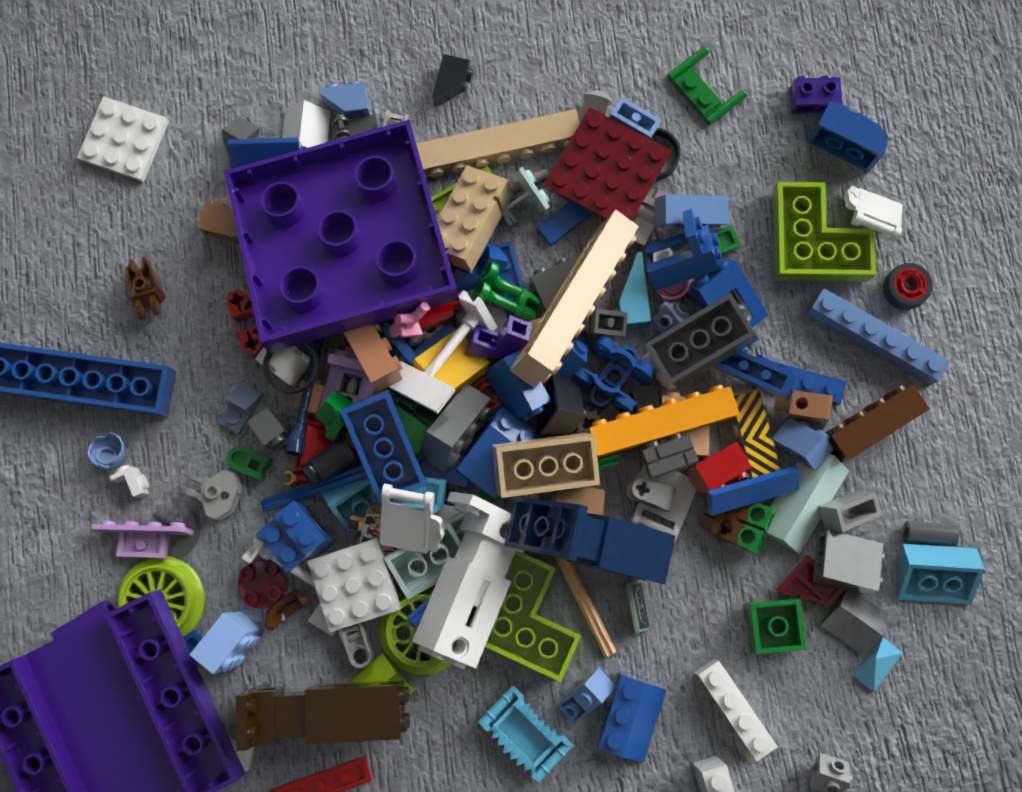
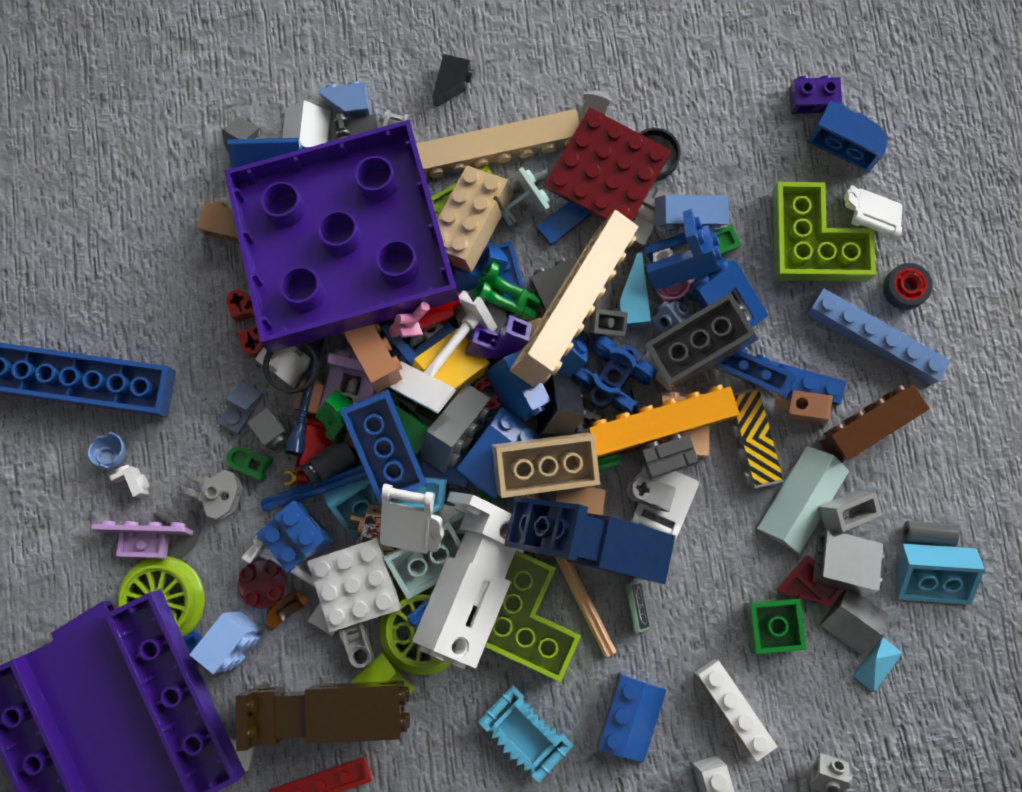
white plate [77,96,169,182] -> none
reddish brown hinge [125,256,166,320] -> none
medium blue slope [557,668,616,724] -> none
medium blue slope [609,97,662,139] -> none
green plate [667,46,747,126] -> none
red brick [685,442,752,496] -> none
hips [700,502,775,556] -> none
blue tile [707,465,800,516] -> none
medium blue brick [772,418,834,471] -> none

